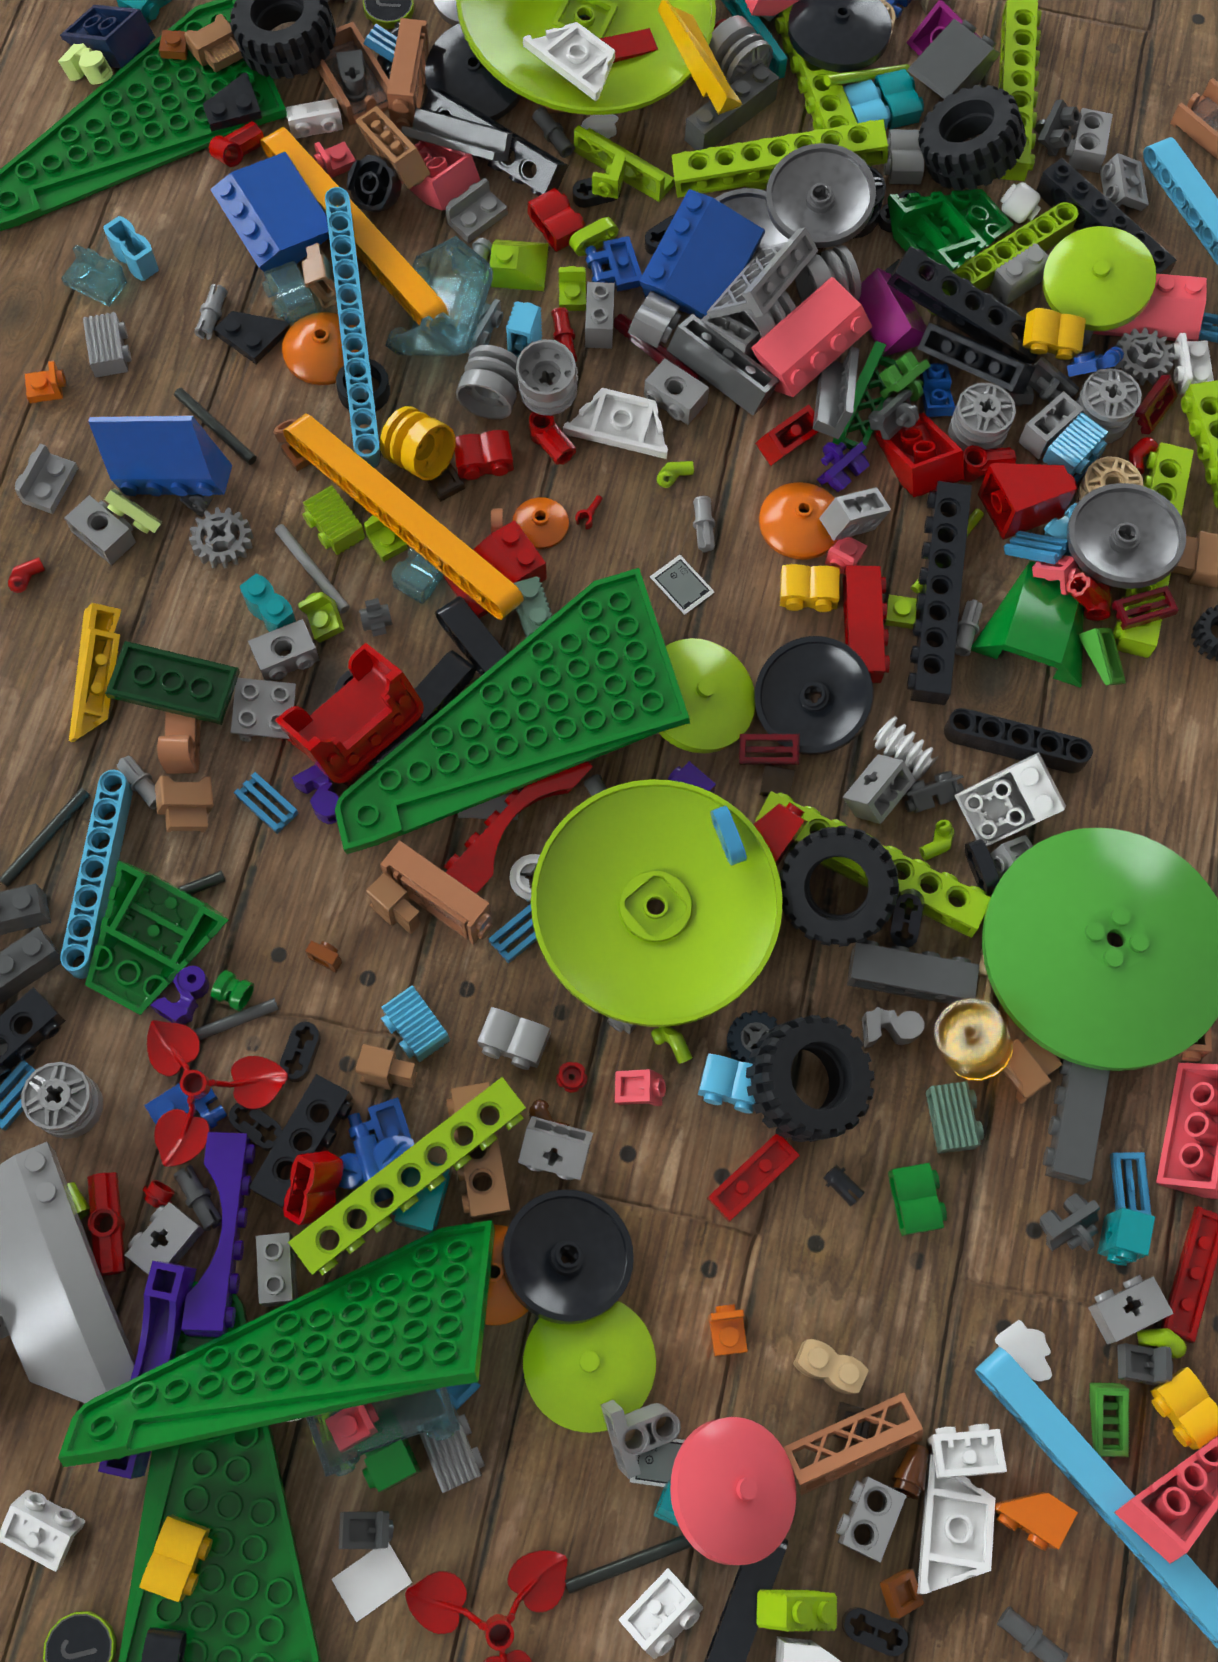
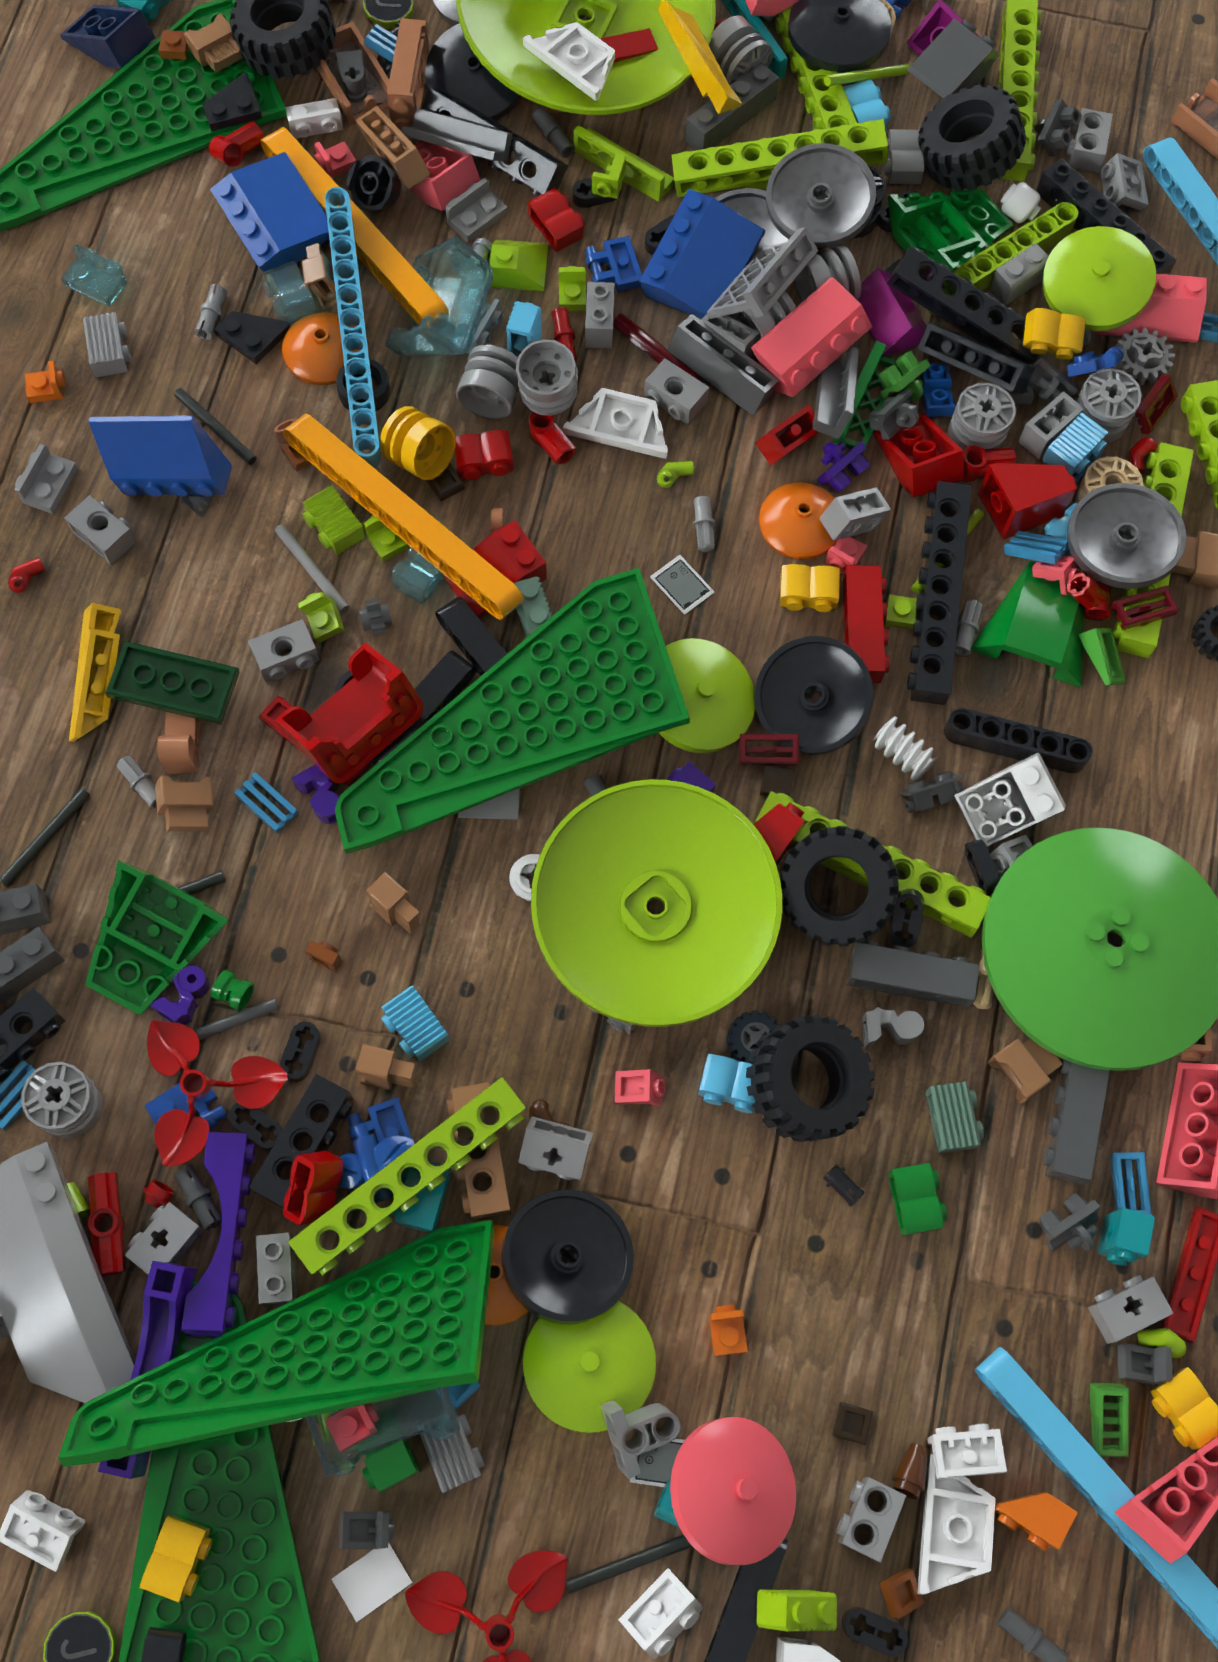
yellowish green leg [58,43,113,85] -> none
medium azure beam [60,770,133,979] -> none
medium azure brick [103,216,159,281] -> none
yellowish green wing [104,488,162,534] -> none
light grey gear [189,507,254,568] -> none
light grey hinge [231,678,296,741] -> none
teal brick [240,574,296,632] -> none
nougat door [380,840,493,945] -> none
red arch [443,762,593,894] -> none
light grey brick [477,1007,551,1070] -> none
dark azure tile [488,904,537,964] -> none
orange dish [513,497,569,549] -> none
red plate [556,1062,587,1093] -> none
lime beam [569,217,619,256] -> none
red hand [575,495,603,529] -> none
white sticker [581,114,619,139] -> none
light grey brick [628,291,681,348] -> none
lime arm [651,1026,692,1064] -> none
red plate [707,1134,800,1222] -> none
dark azure beam [710,806,747,866] -> none
nougat fence [783,1393,923,1496] -> none
tan brick [793,1339,869,1394] -> none
light grey brick [843,754,916,824] -> none
teal brick [874,69,924,129] -> none
lime arm [919,820,954,861] -> none
clear yellow wheel [934,998,1013,1080] -> none
white sticker [995,1320,1052,1382] -> none
white bracket [1170,333,1214,394] -> none

